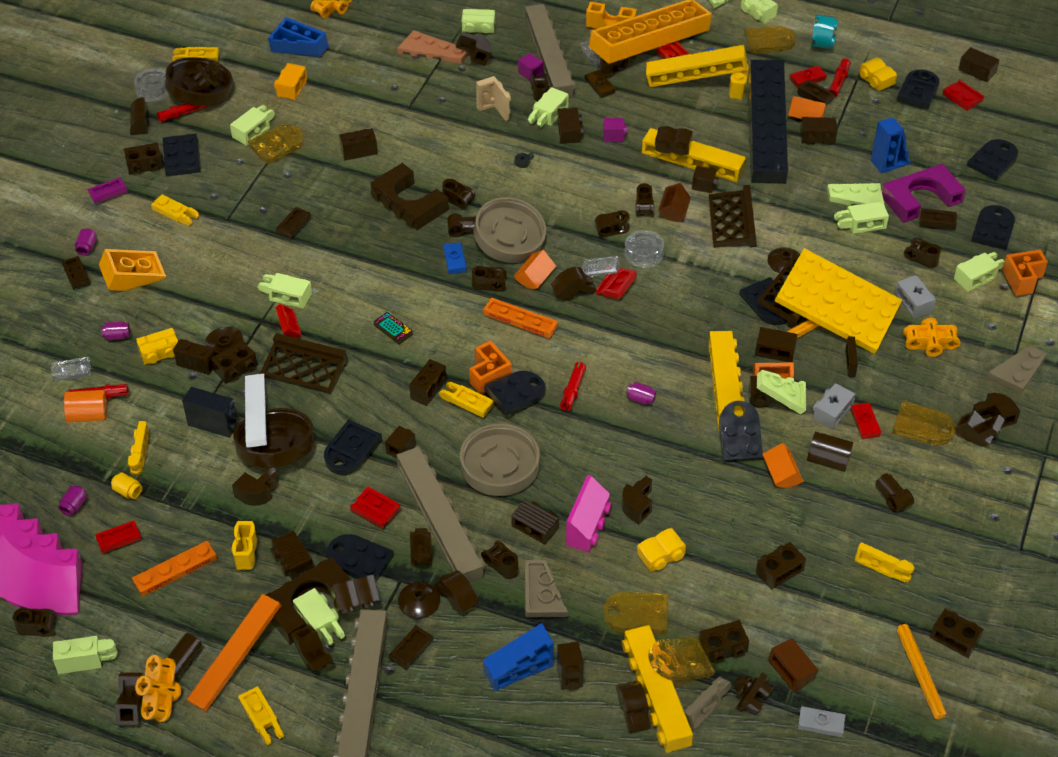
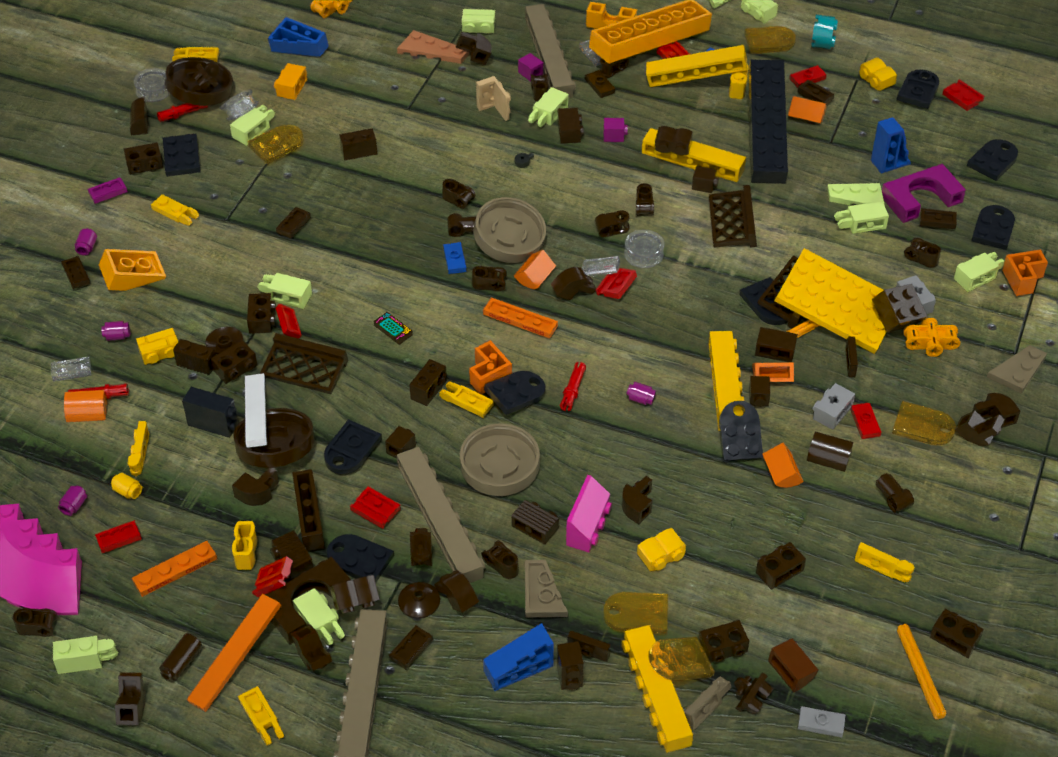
light orange axle [135,655,181,722] -> none
dark brown arch [370,163,449,230] -> none
dark brown brick [616,680,651,732] -> none
reddish brown brick [658,183,691,222] -> none
yellowish green wing [757,370,806,414] -> none
dark brown dish [767,247,800,273] -> none
dark brown brick [800,117,837,144] -> none
red pin [828,58,851,98] -> none
dark brown brick [958,47,1000,82] -> none
none -> clear wheel [220,89,259,121]
none -> dark brown brick [247,293,276,334]
none -> red plate [252,556,293,597]
none -> dark brown brick [292,469,325,551]
none -> dark brown plate [567,631,610,662]
none -> dark brown brick [872,284,927,333]

